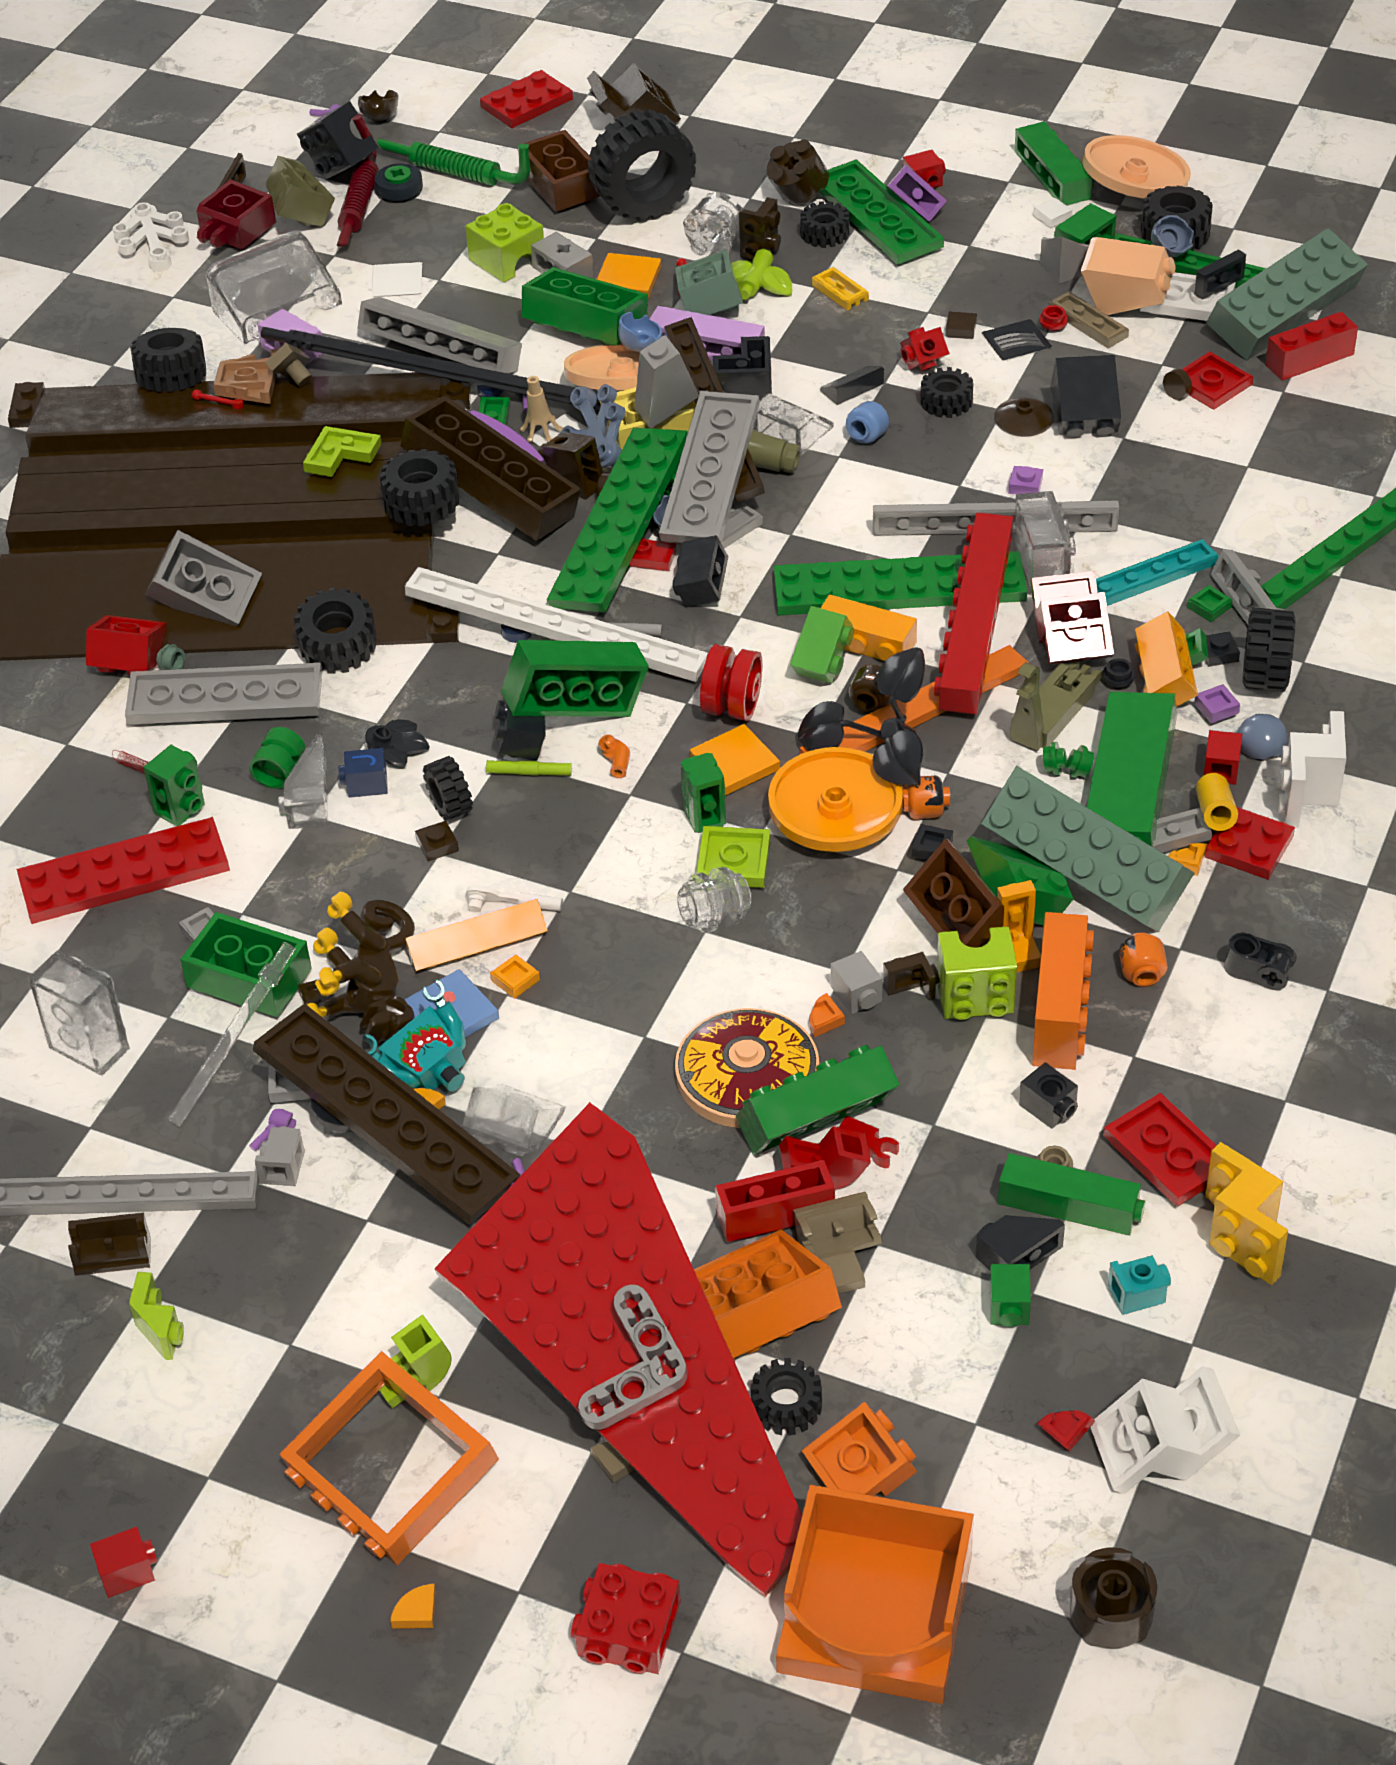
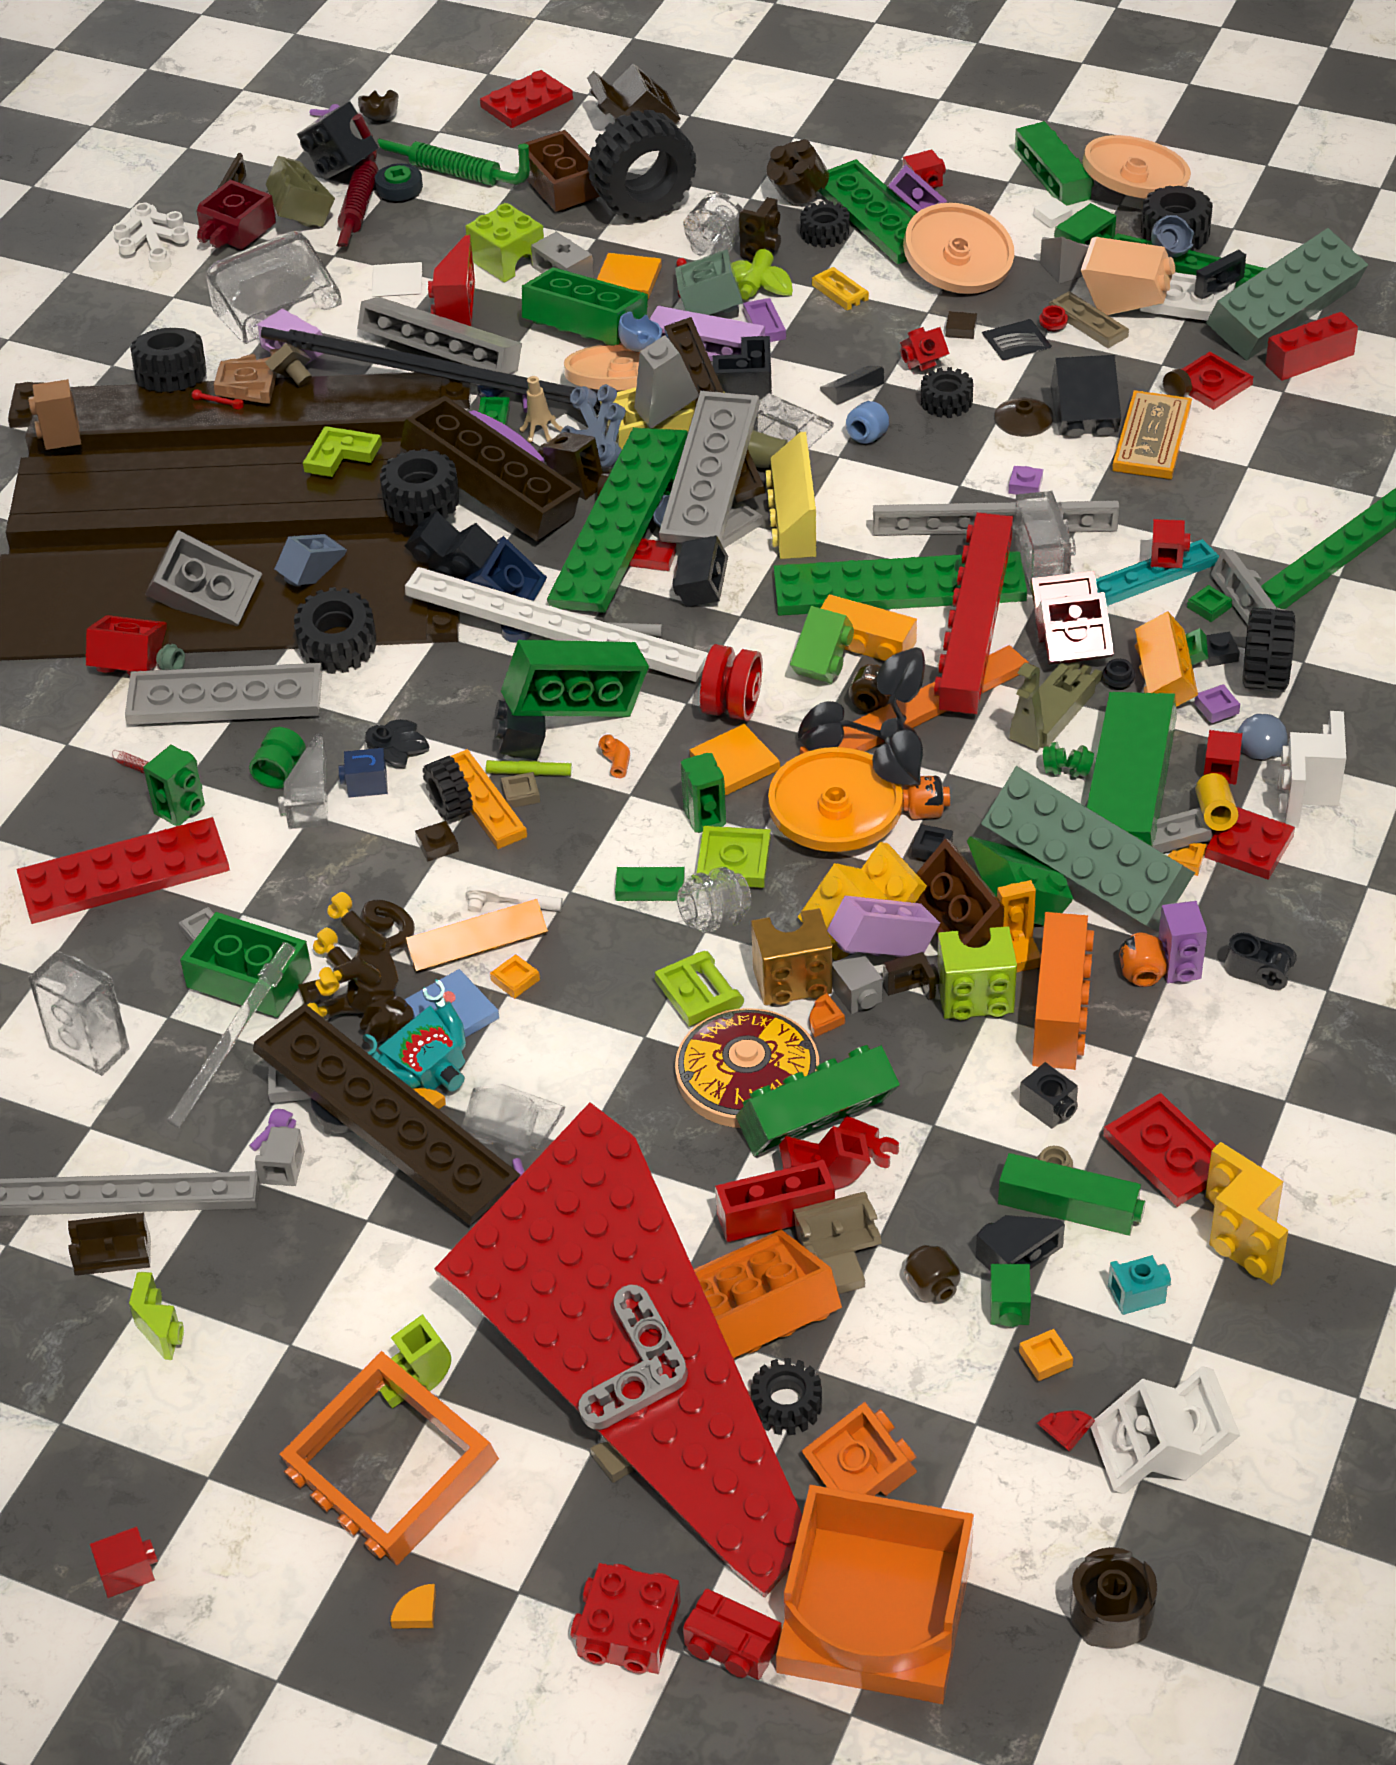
none -> medium nougat brick [29,379,81,450]
none -> sand blue slope [275,534,347,586]
none -> black brick [404,511,498,580]
none -> red slope [428,235,475,327]
none -> light orange tile [450,749,527,849]
none -> dark blue slope [464,536,547,601]
none -> dark tan tile [501,772,540,808]
none -> green plate [615,867,685,901]
none -> lime plate [655,951,744,1027]
none -> red brick [683,1588,782,1680]
none -> medium lavender tile [743,298,786,342]
none -> pearl gold piece [751,908,832,1005]
none -> light yellow slope [765,432,816,559]
none -> yellow bracket [798,842,927,960]
none -> lavender brick [827,896,940,957]
none -> light nougat dish [903,203,1015,294]
none -> dark brown head [904,1245,961,1303]
none -> light orange plate [1019,1329,1073,1381]
none -> tile [1112,390,1192,479]
none -> red brick [1151,519,1191,568]
none -> medium lavender brick [1158,901,1207,984]

